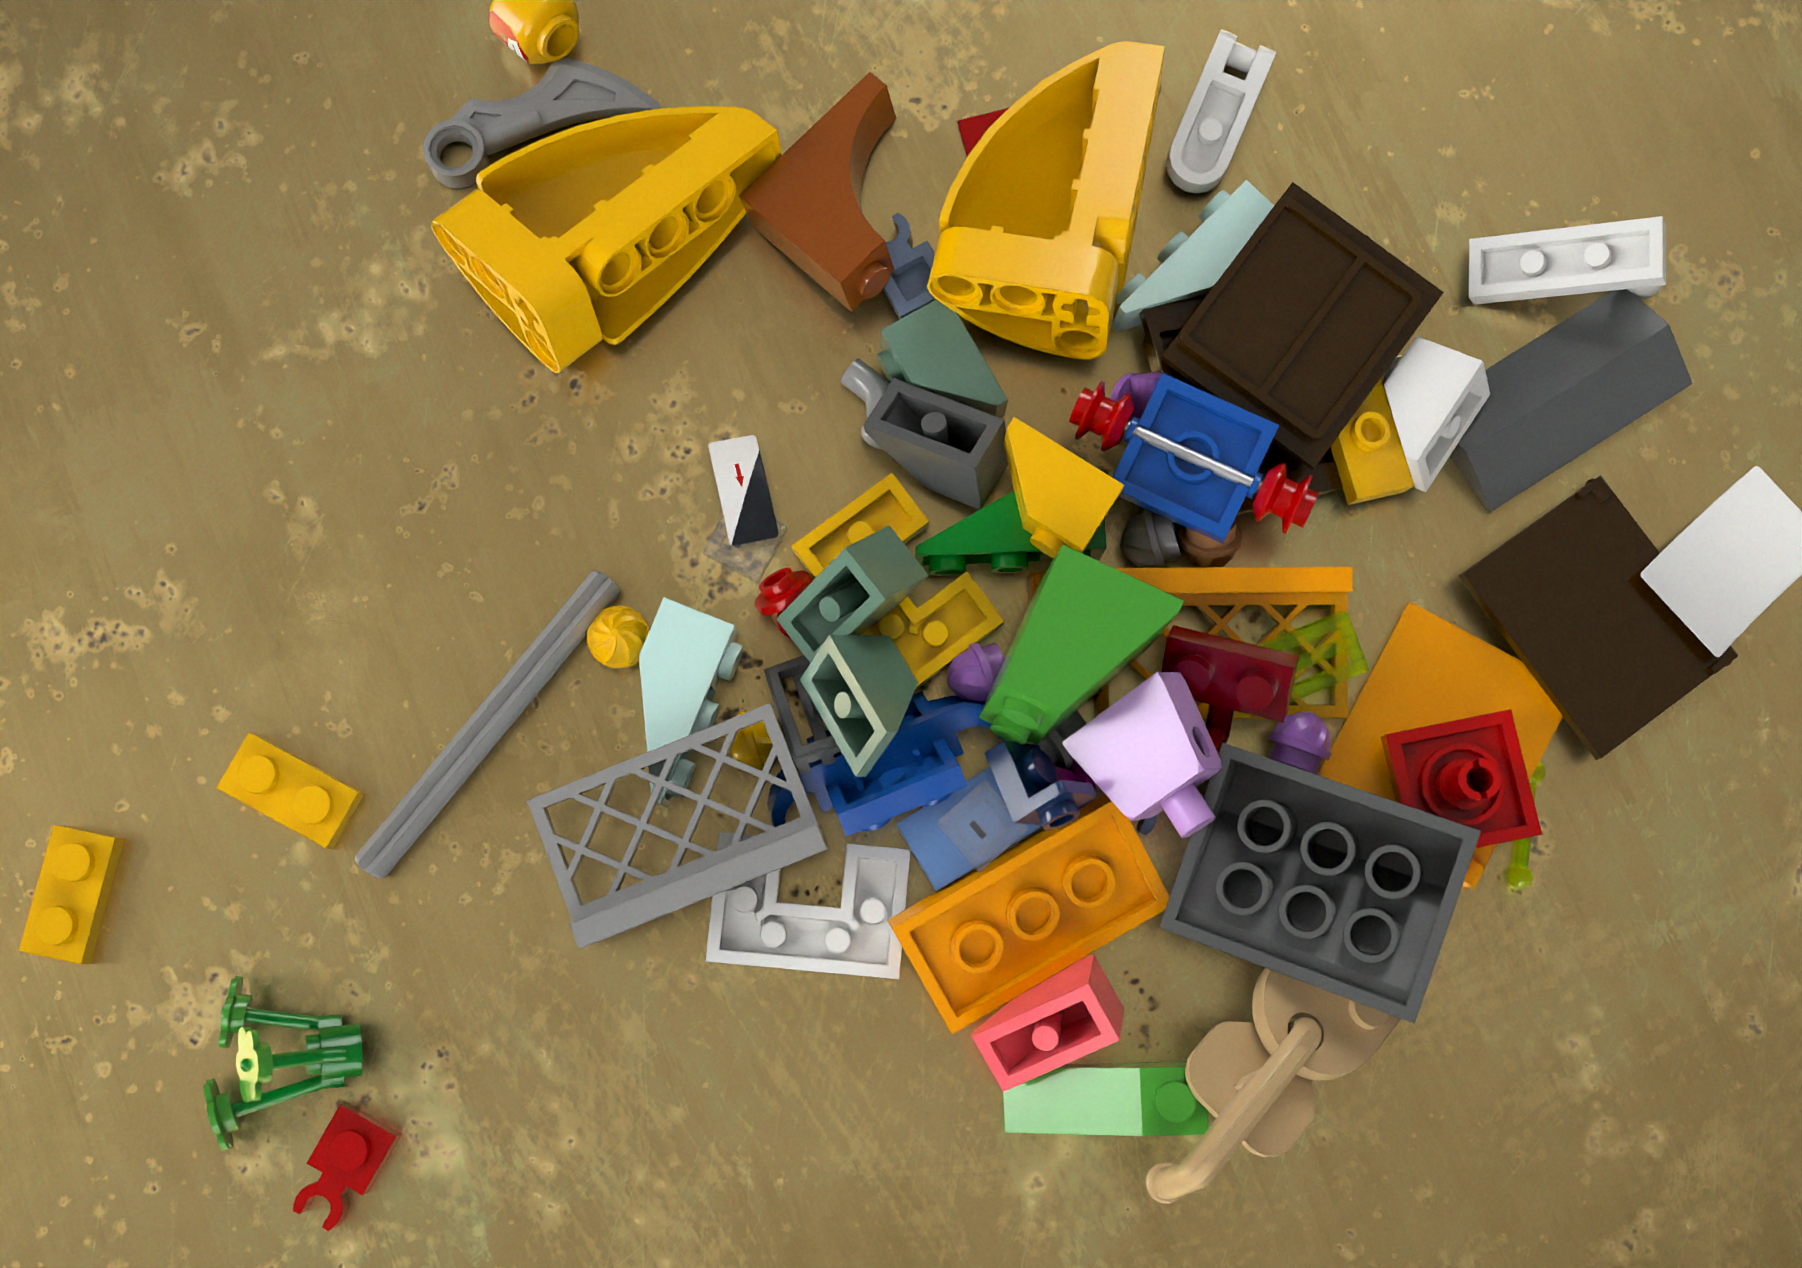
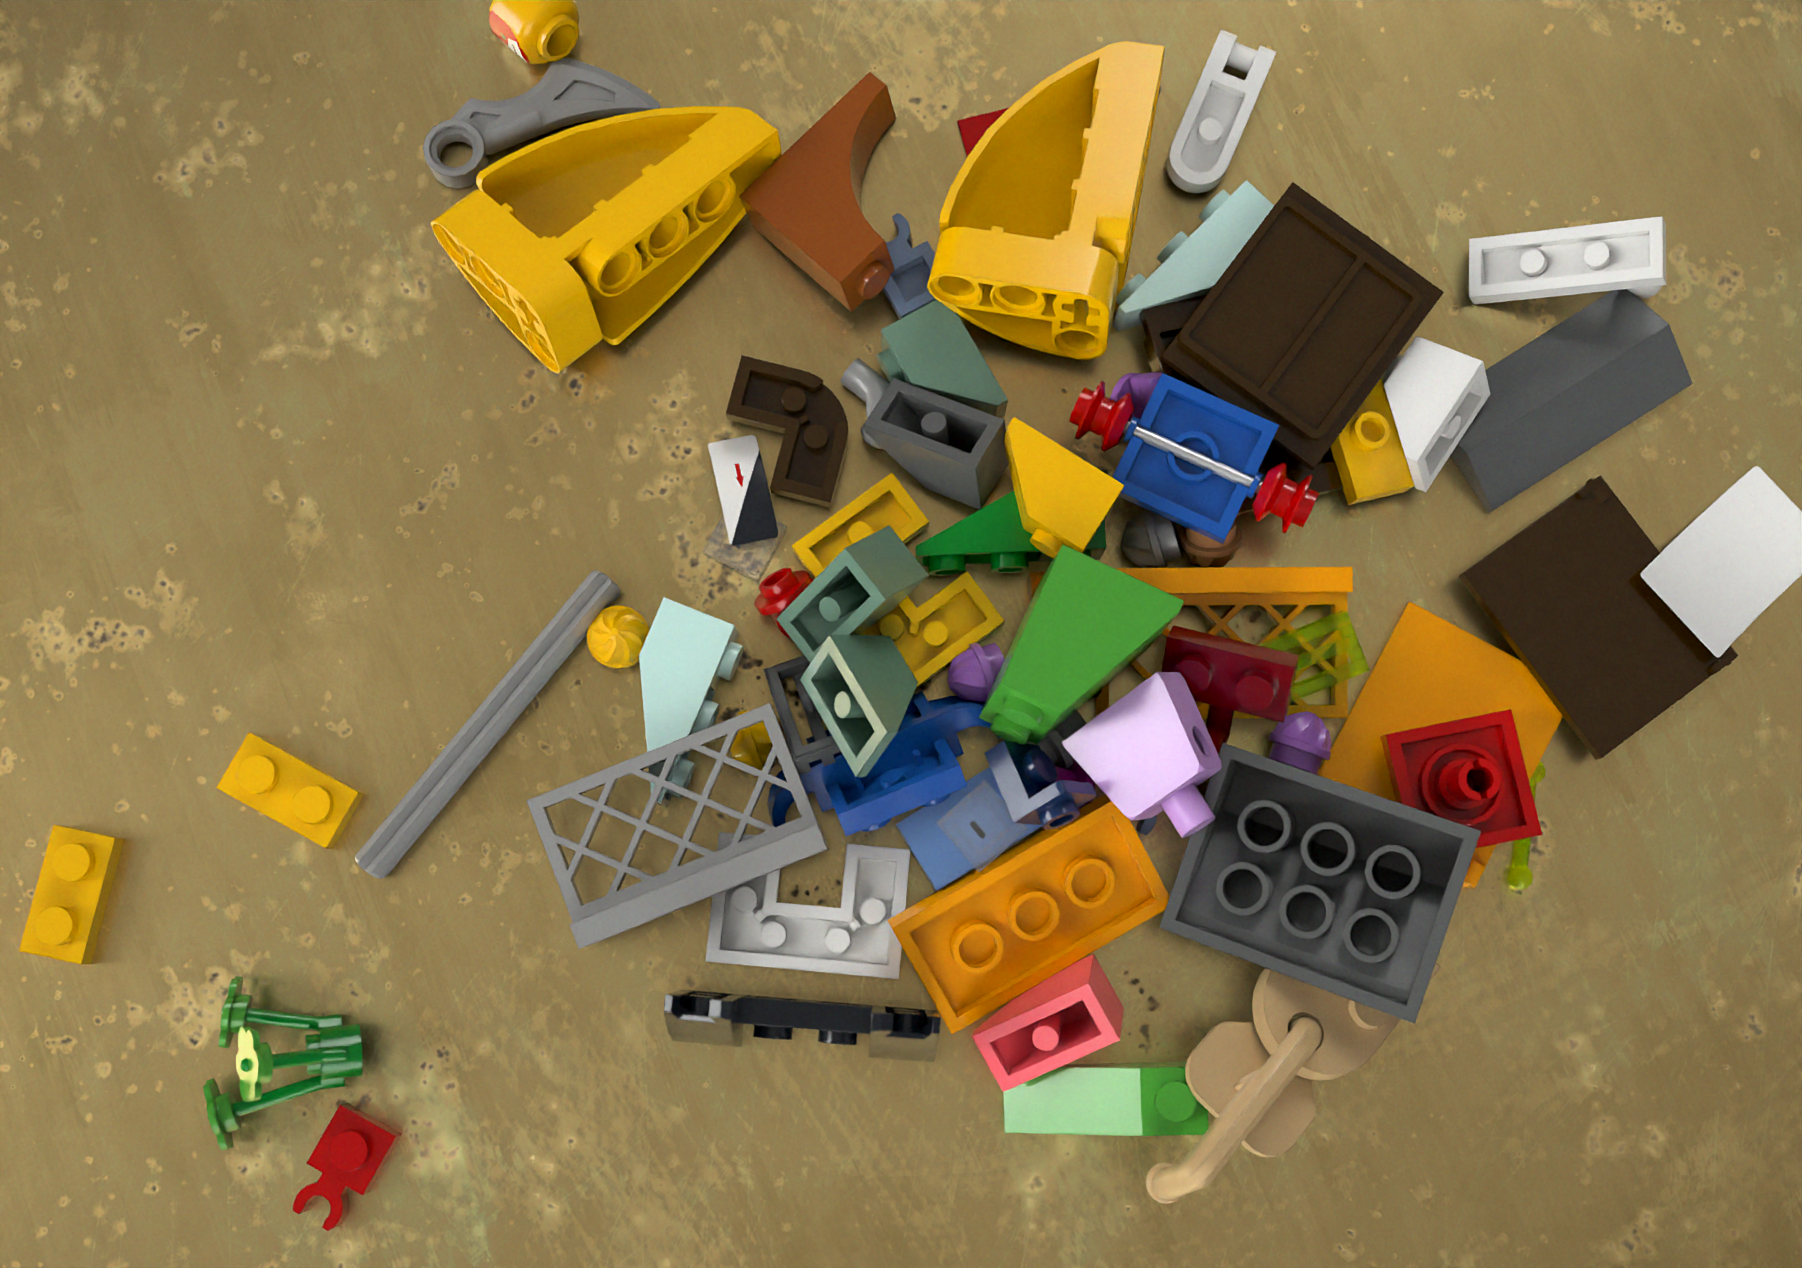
none -> black wedge [664,990,941,1062]
none -> dark brown plate [726,355,848,508]

